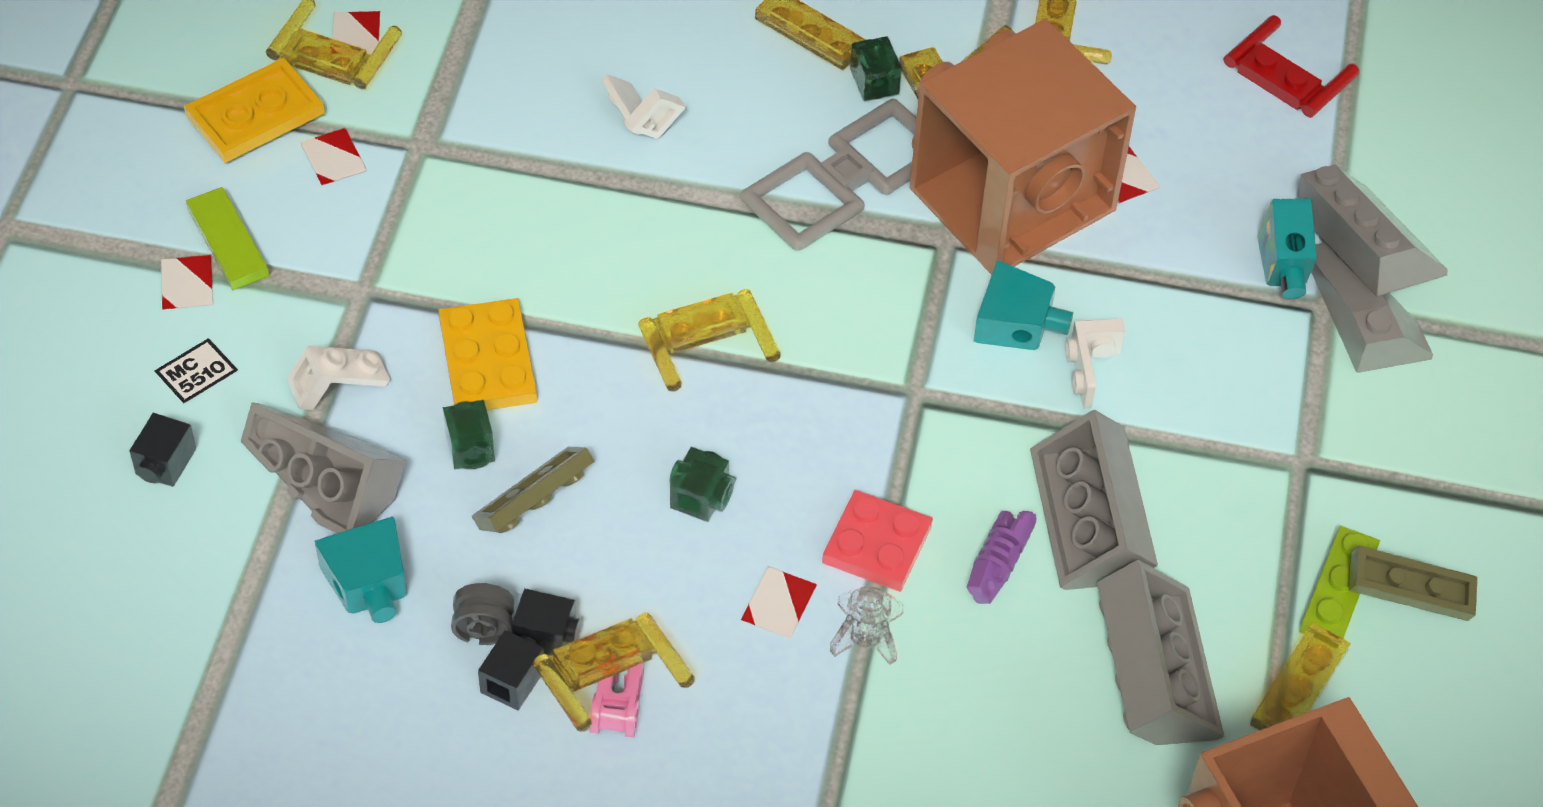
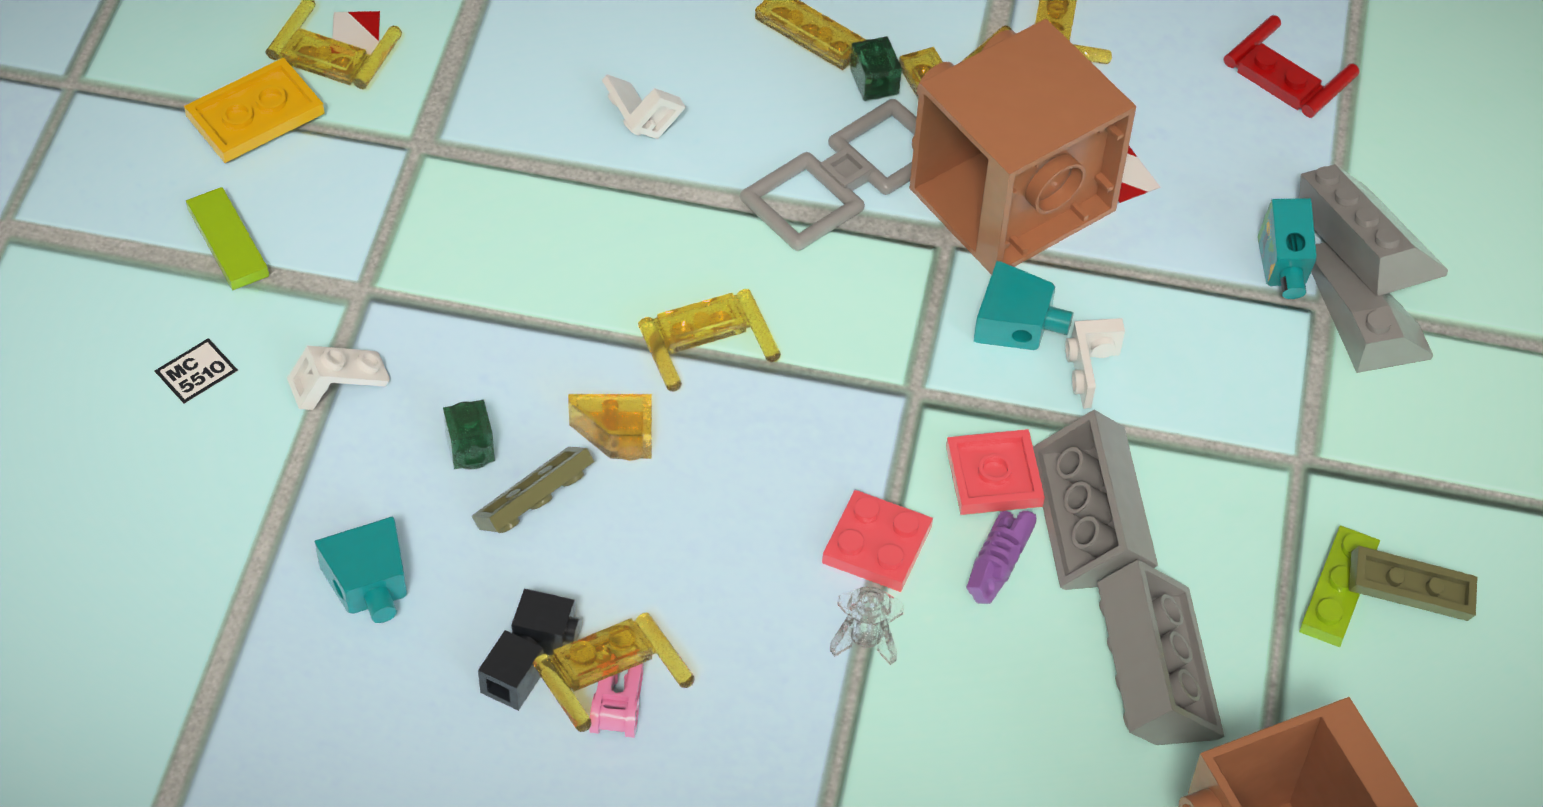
black brick [129,412,196,487] -> none
white sticker [161,255,213,310] -> none
light grey wedge [240,402,406,533] -> none
white sticker [300,128,367,186] -> none
yellow plate [438,298,537,415] -> none
dark grey wheel [451,583,515,645] -> none
clear green brick [669,447,737,522] -> none
white sticker [741,566,817,639] -> none
clear yellow plate [1250,622,1351,731] -> none
none -> clear yellow slope [568,394,652,461]
none -> coral plate [946,429,1045,515]

